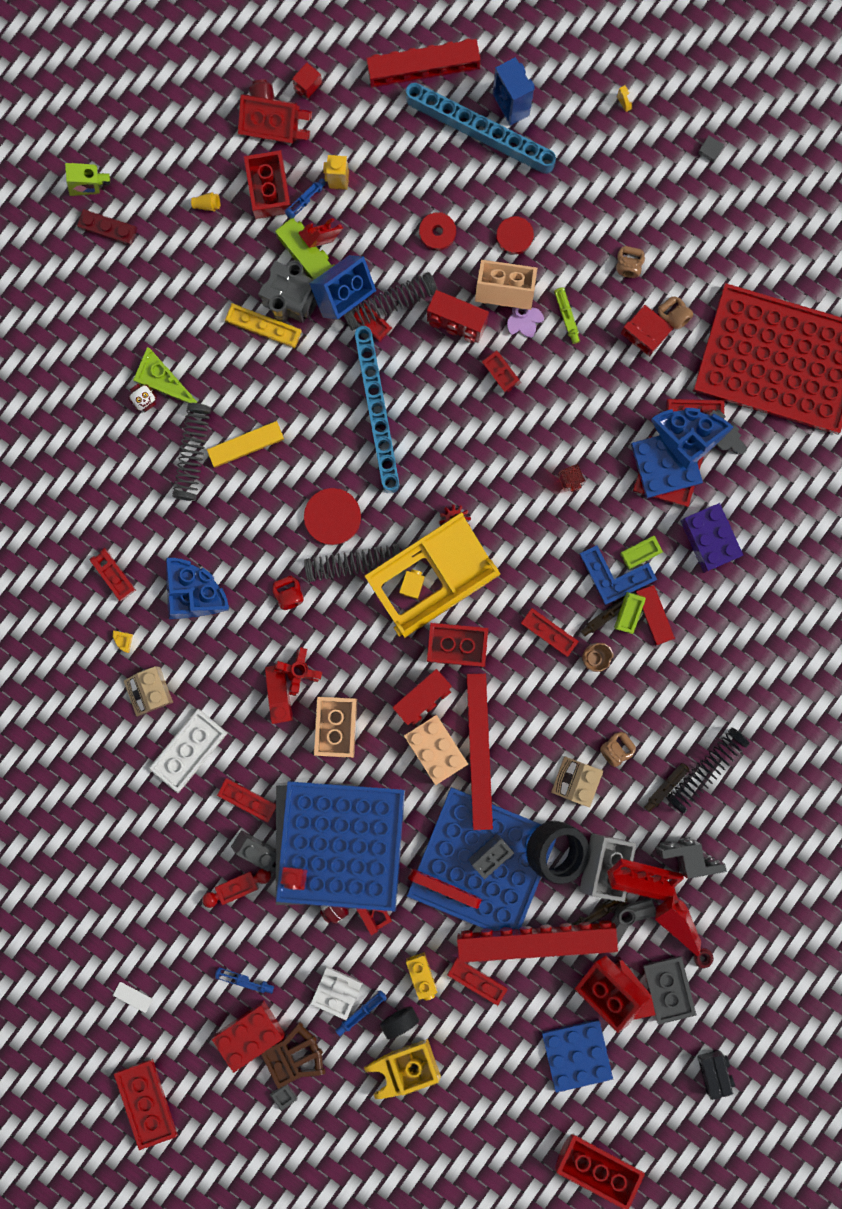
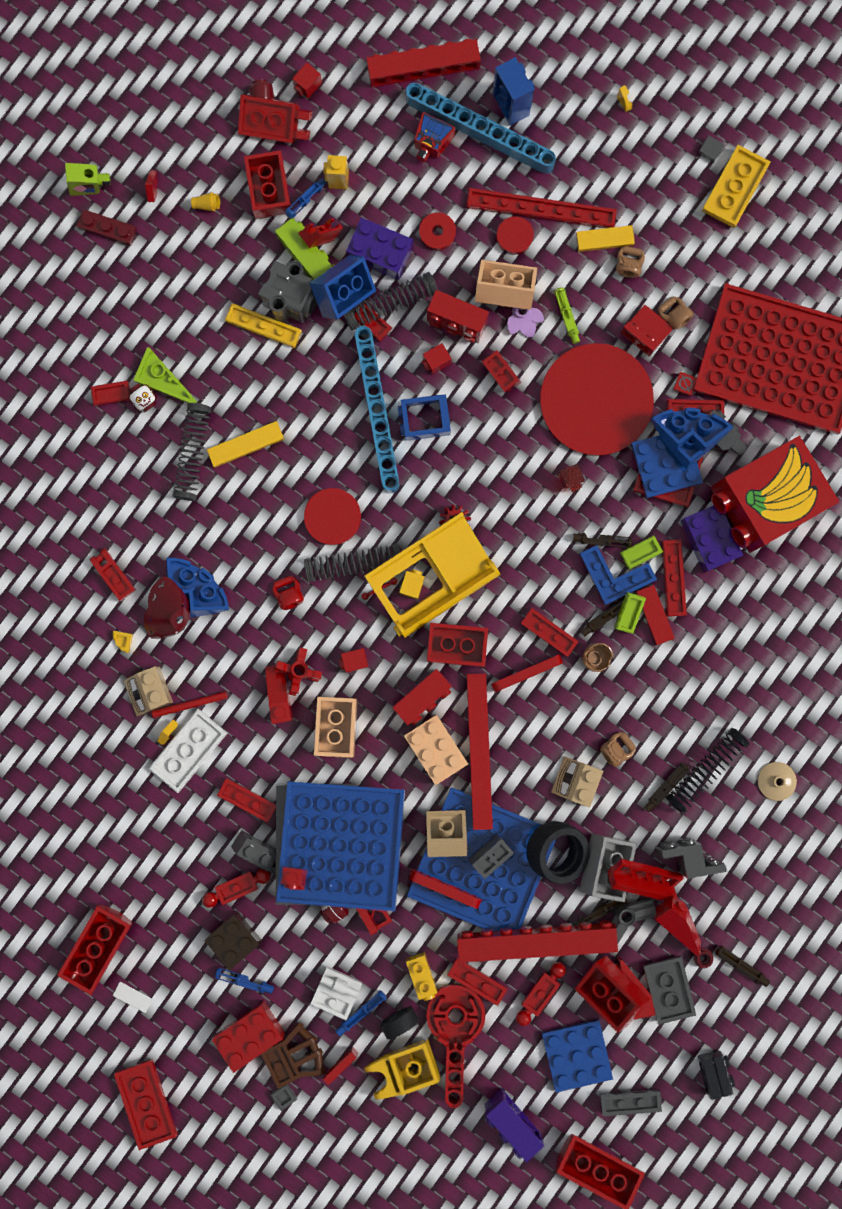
none -> red brick [57,905,132,995]
none -> red tile [90,380,131,406]
none -> dark red piece [144,576,190,639]
none -> red tile [145,170,157,202]
none -> red bar [152,691,228,718]
none -> yellow tile [157,720,178,745]
none -> dark brown brick [204,911,263,971]
none -> red tile [323,1047,358,1085]
none -> red brick [339,648,369,673]
none -> dark purple brick [346,218,413,280]
none -> red hinge [361,578,398,600]
none -> blue window [398,394,451,441]
none -> torso [414,112,455,163]
none -> red brick [421,343,452,375]
none -> tan slope [426,810,467,857]
none -> red beam [427,983,485,1108]
none -> red tile [466,188,617,228]
none -> dark purple brick [484,1088,544,1163]
none -> red beam [491,654,563,692]
none -> red plate [516,962,566,1026]
none -> red tile [540,343,654,456]
none -> dark brown piece [573,533,632,548]
none -> yellow tile [576,225,635,252]
none -> dark grey plate [600,1089,662,1117]
none -> red tile [661,540,687,617]
none -> red tile [673,372,697,397]
none -> yellow plate [702,145,771,228]
none -> red brick [710,435,840,553]
none -> dark brown piece [715,945,770,987]
none -> tan dish [758,762,797,801]

